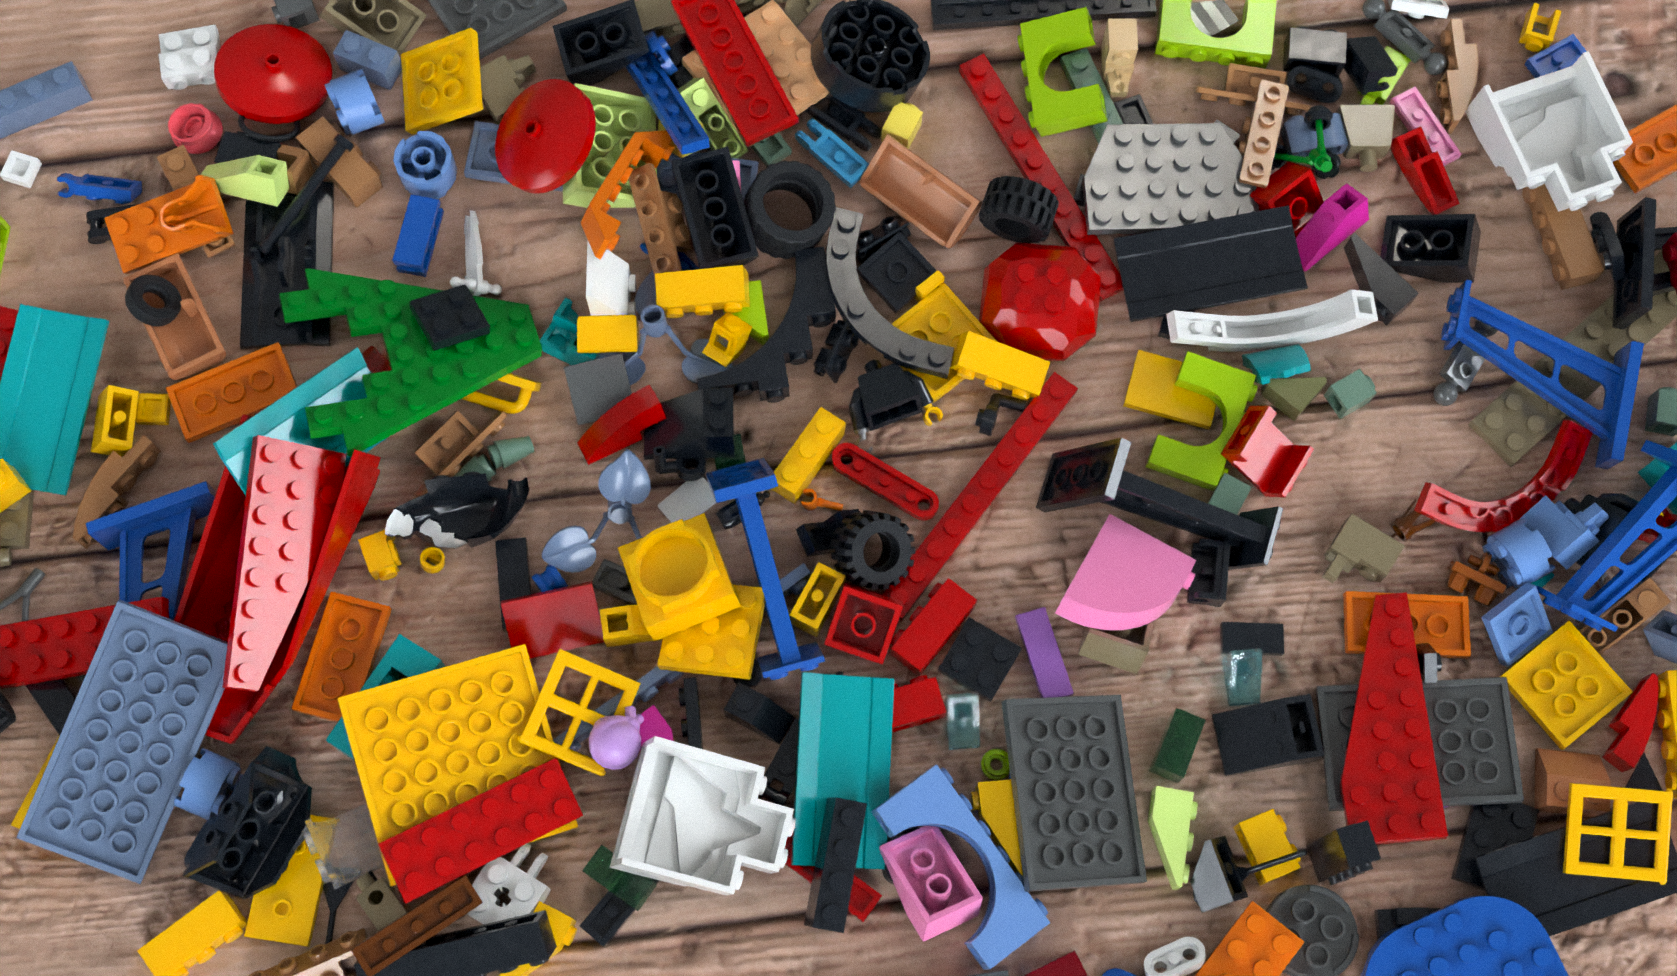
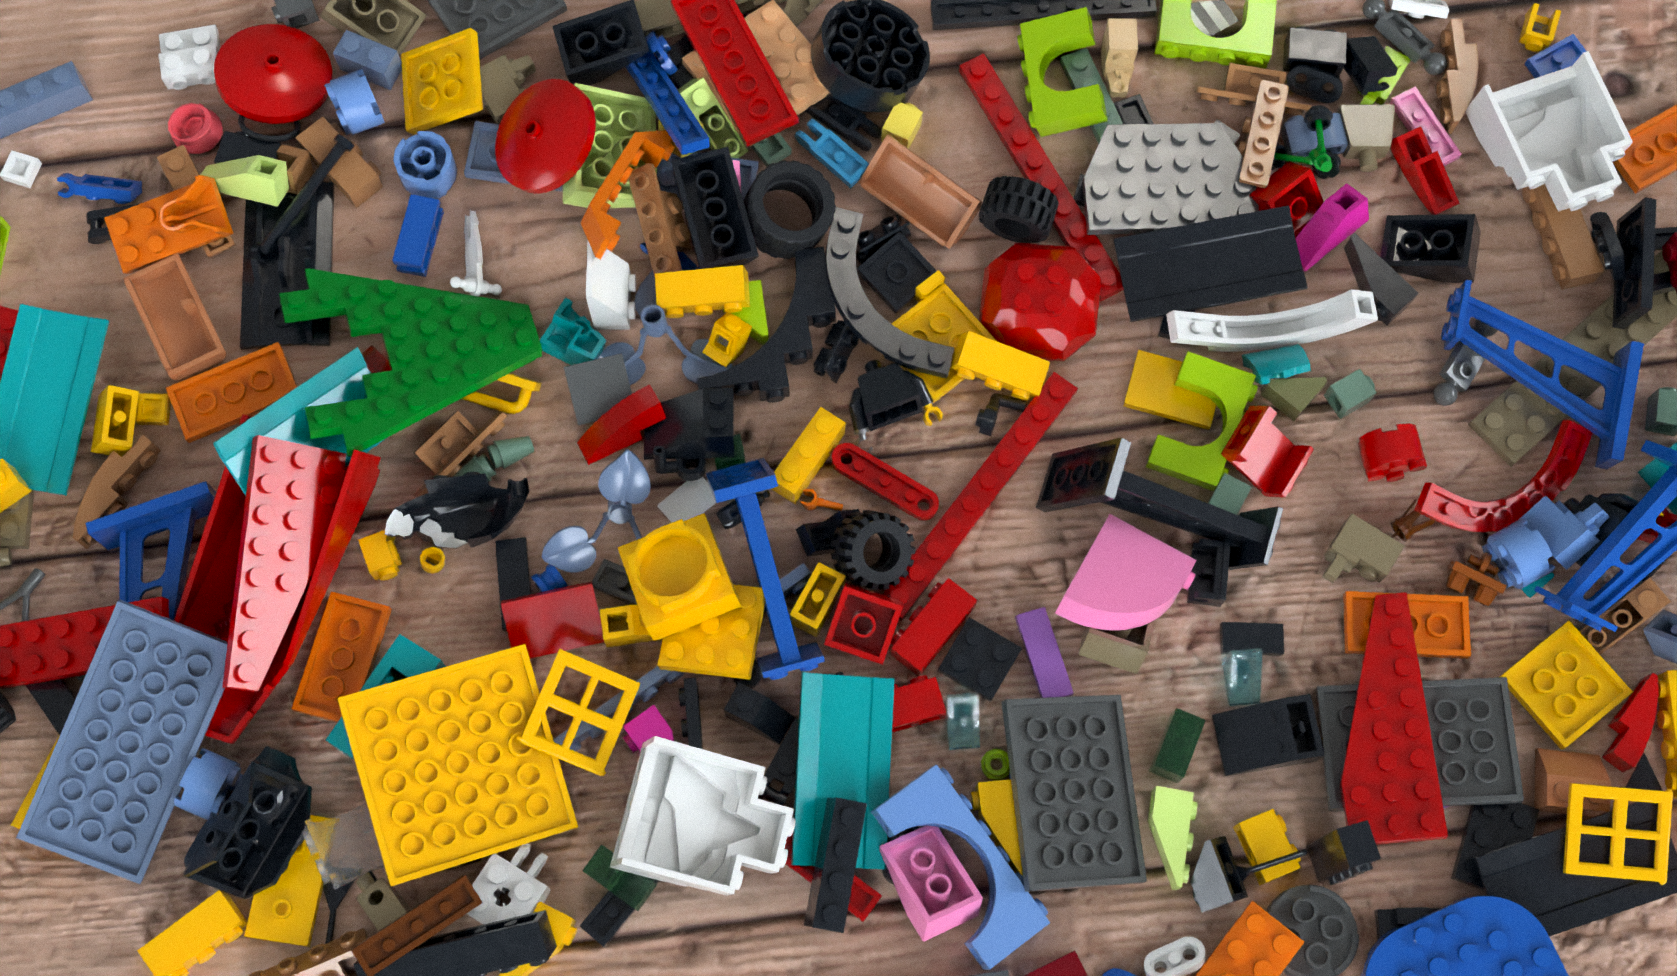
black tyre [125,275,182,326] -> none
red plate [377,758,583,904] -> none
black plate [410,284,490,351] -> none
yellow slope [577,315,639,353] -> none
lavender hat [589,706,645,770] -> none
plate [1416,643,1442,683] -> none
medium blue plate [1482,582,1553,667] -> none
none -> red brick [1358,423,1427,482]

